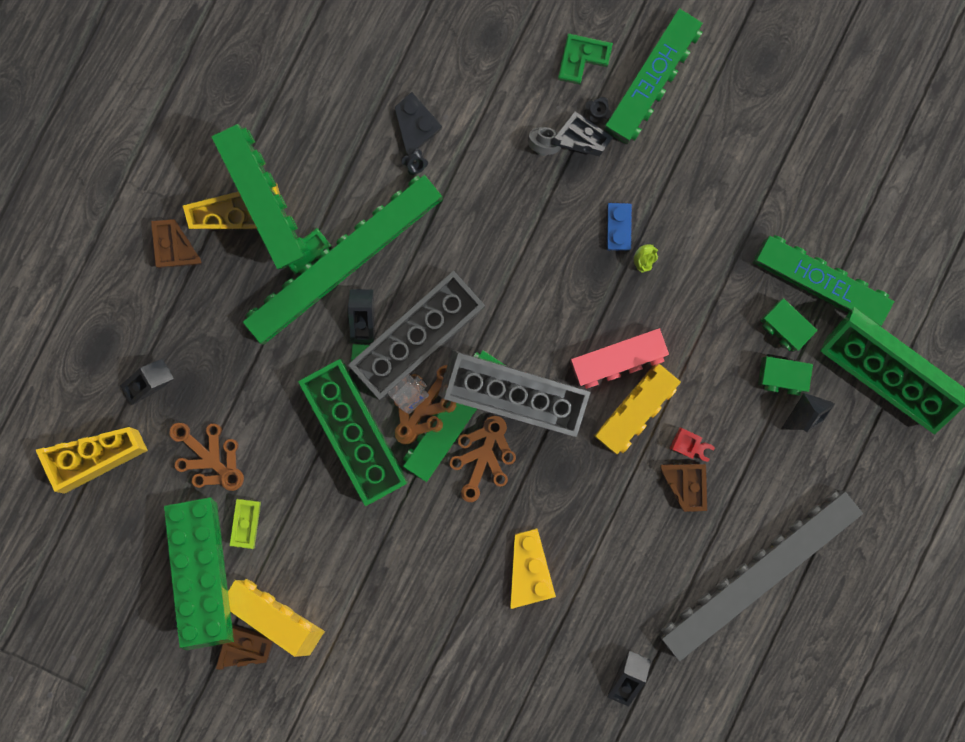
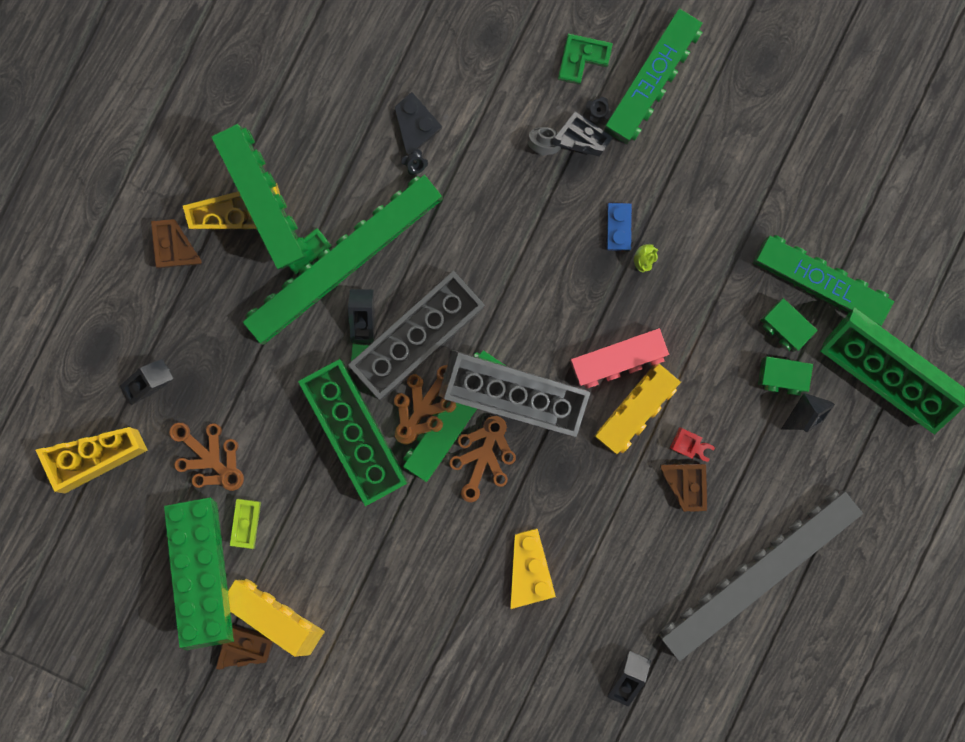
clear brick [388,374,429,414] -> none

